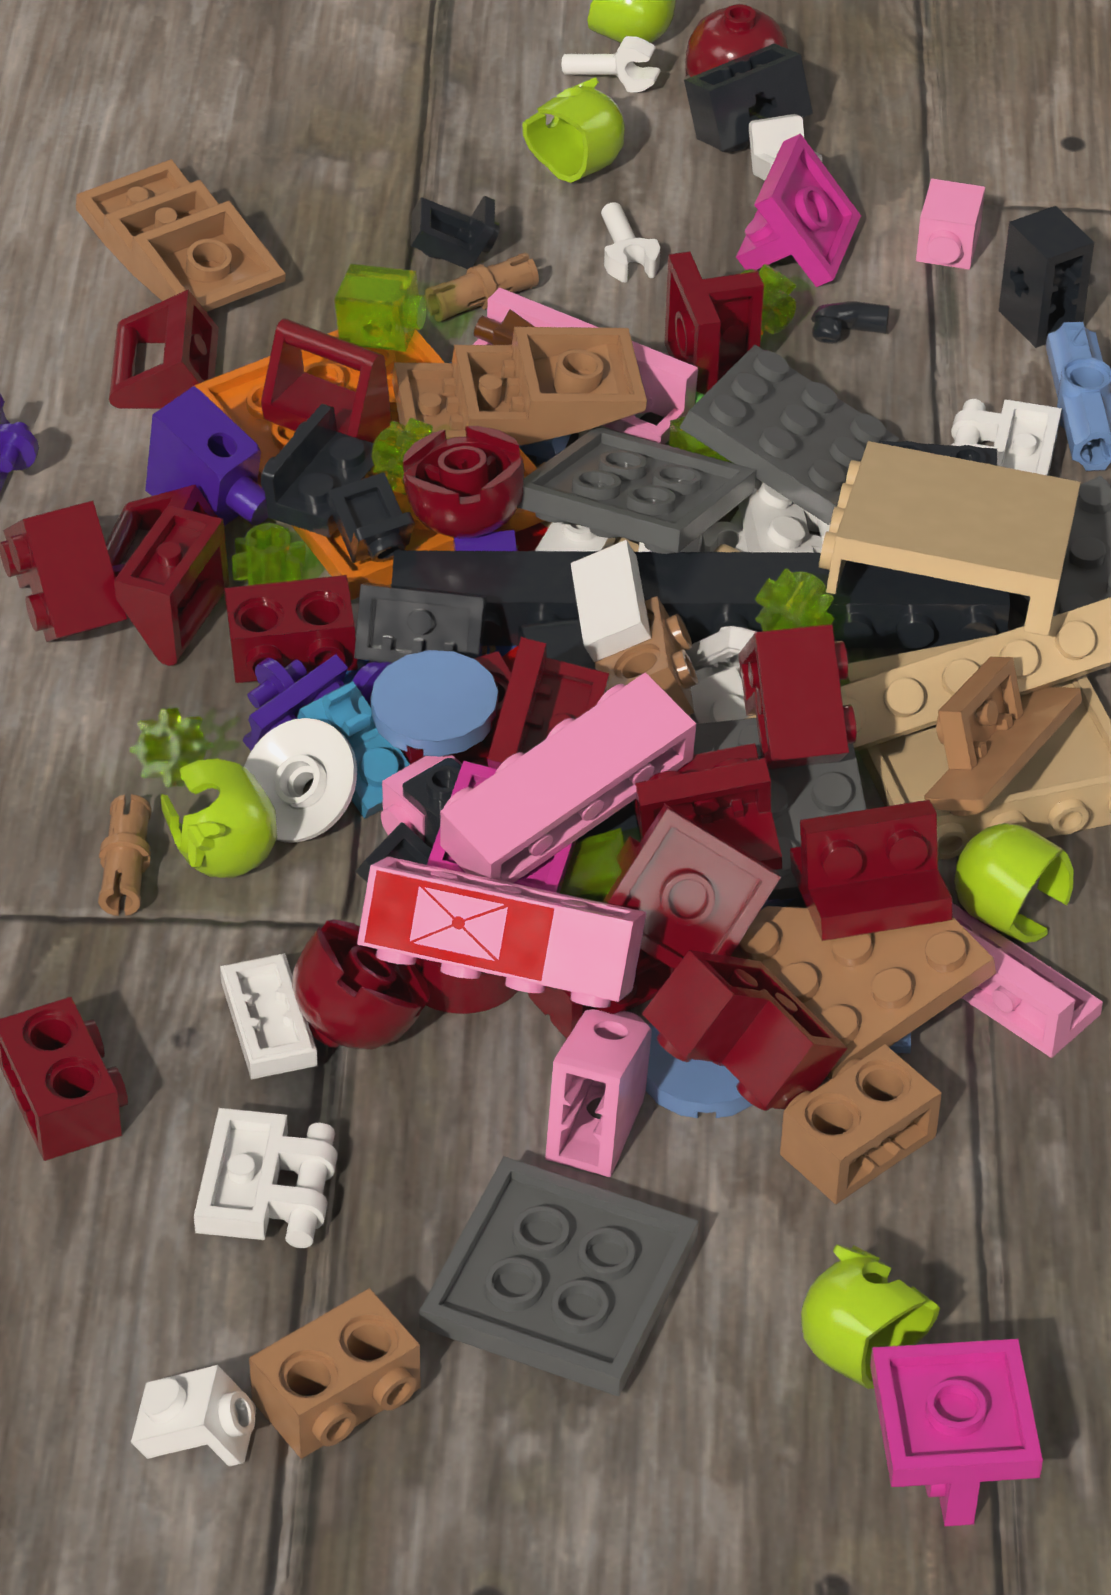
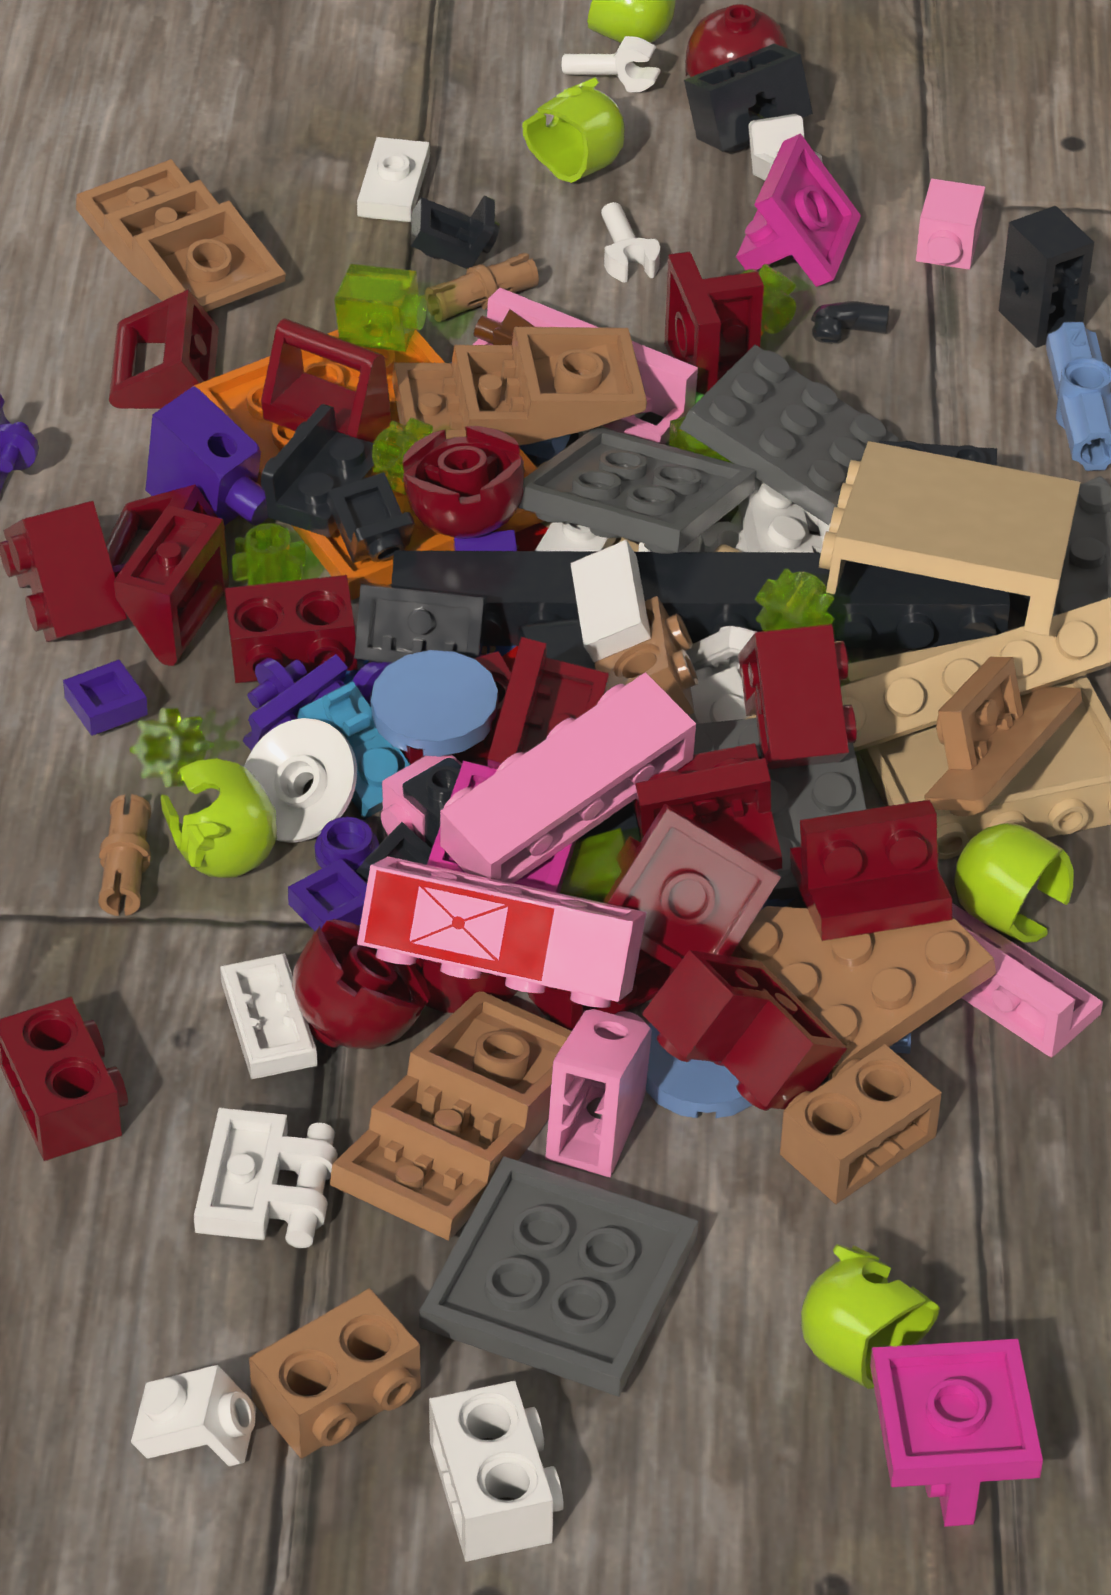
white plate [951,399,1062,476] -> none
none -> dark purple plate [63,659,148,736]
none -> dark purple plate [288,859,367,931]
none -> dark purple plate [315,817,379,875]
none -> medium nougat slope [330,992,572,1241]
none -> white plate [357,137,430,222]
none -> white brick [429,1381,563,1562]

